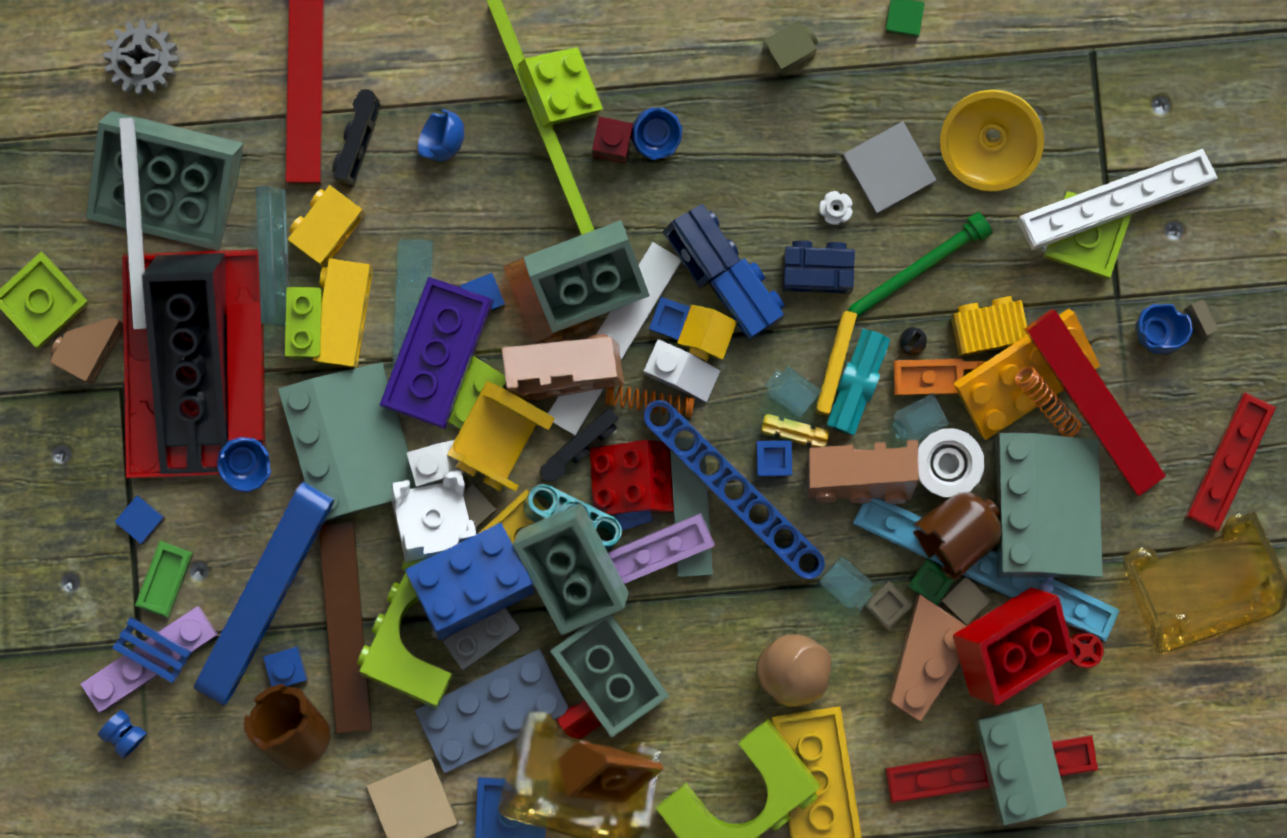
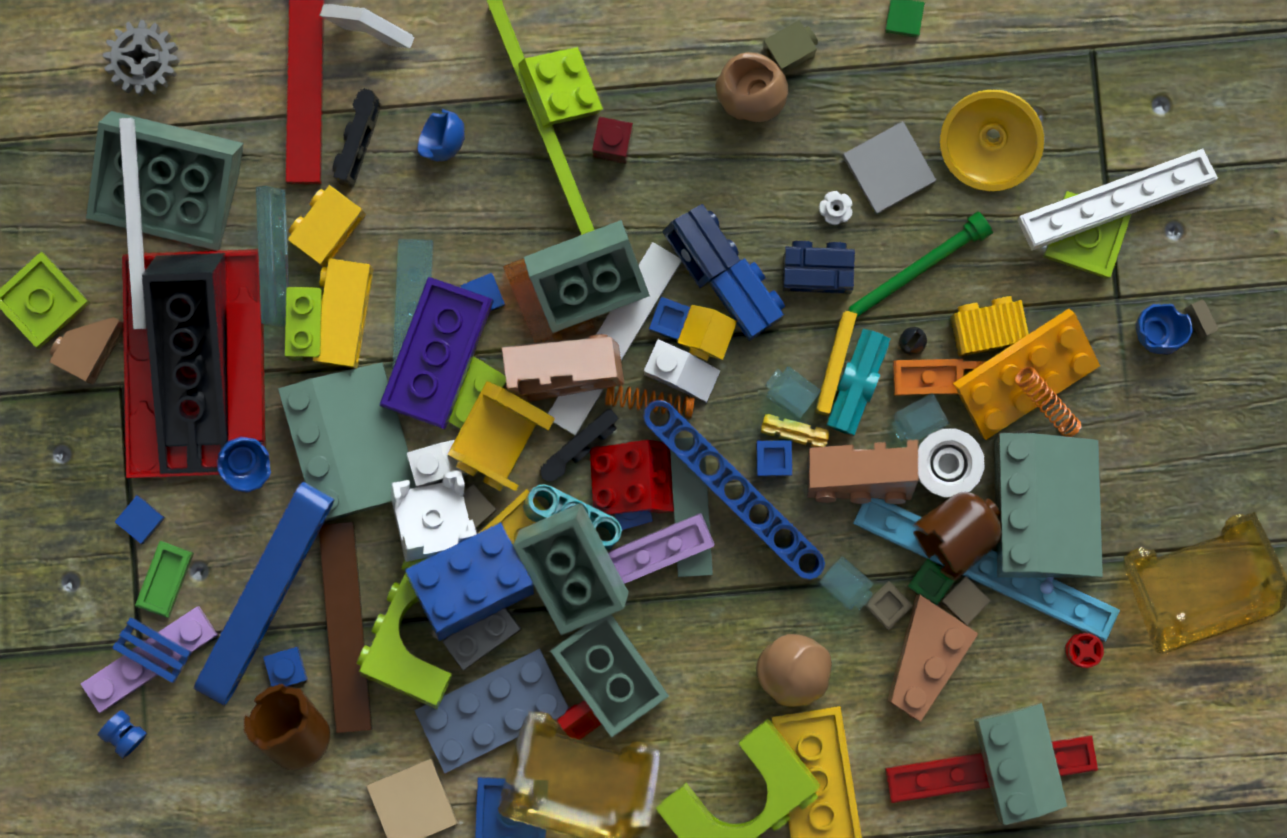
dark orange slope [558,741,664,803] -> none
blue hair [631,107,682,160] -> none
red brick [952,587,1075,706] -> none
red tile [1024,309,1166,497] -> none
red tile [1185,392,1276,532] -> none
none -> white tile [320,4,414,48]
none -> medium nougat piece [715,52,788,122]

